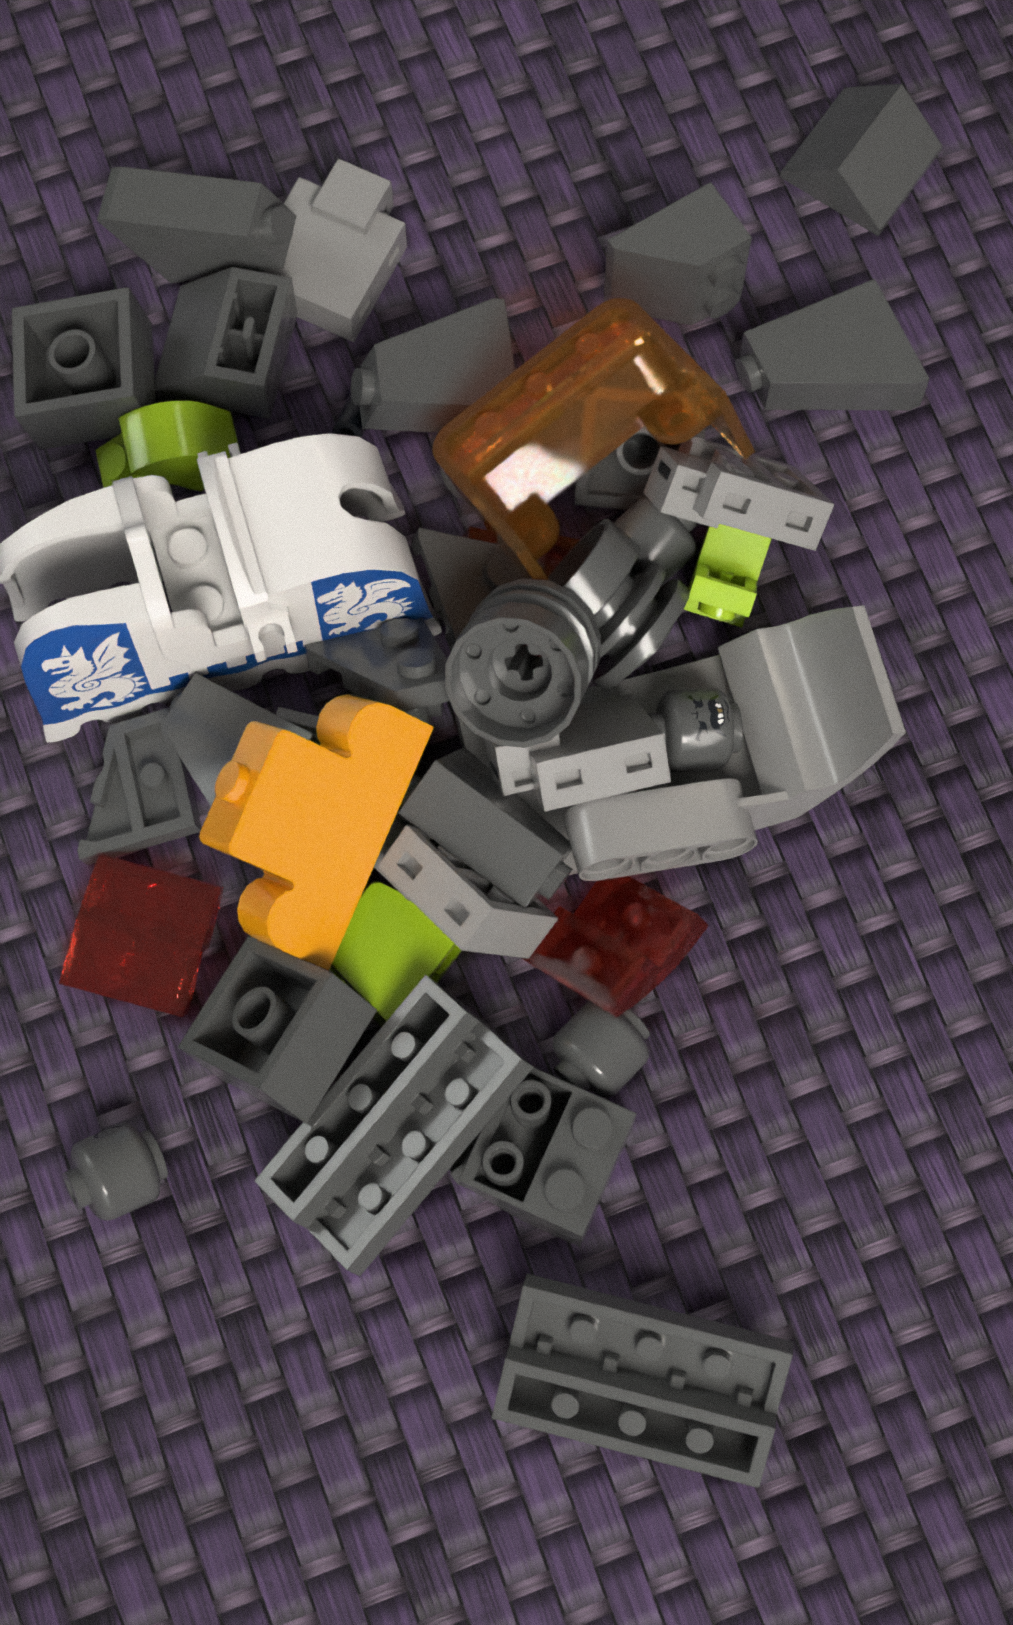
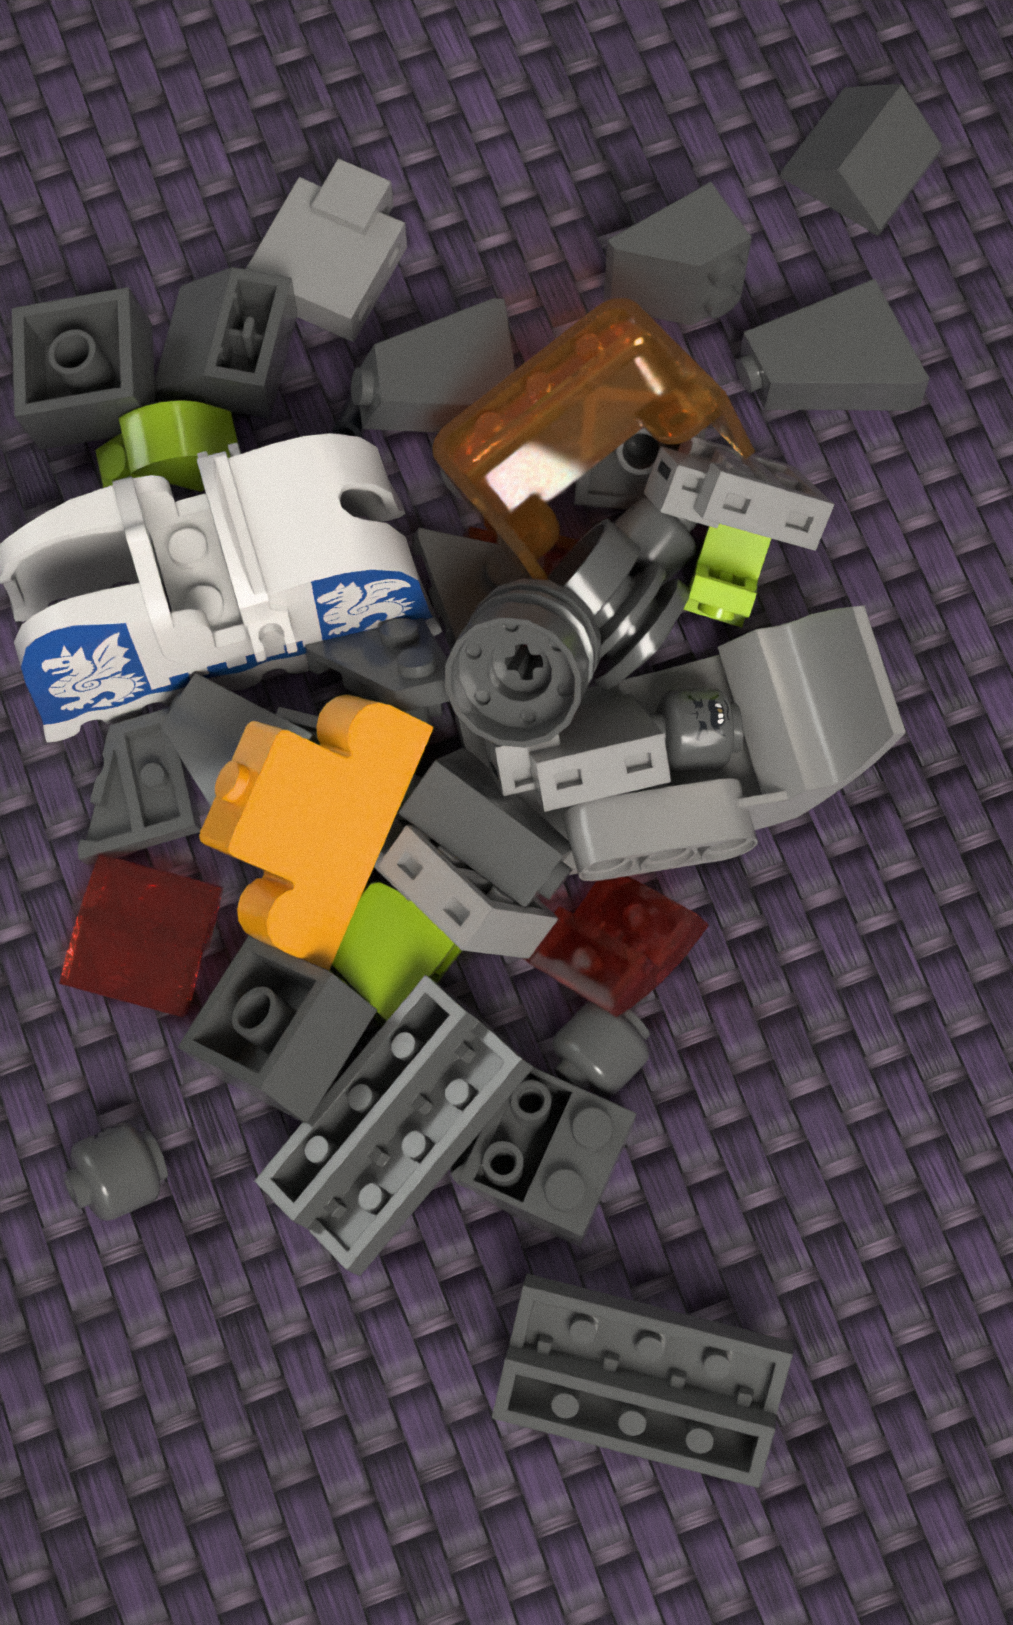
dark grey slope [97,166,297,283] -> none

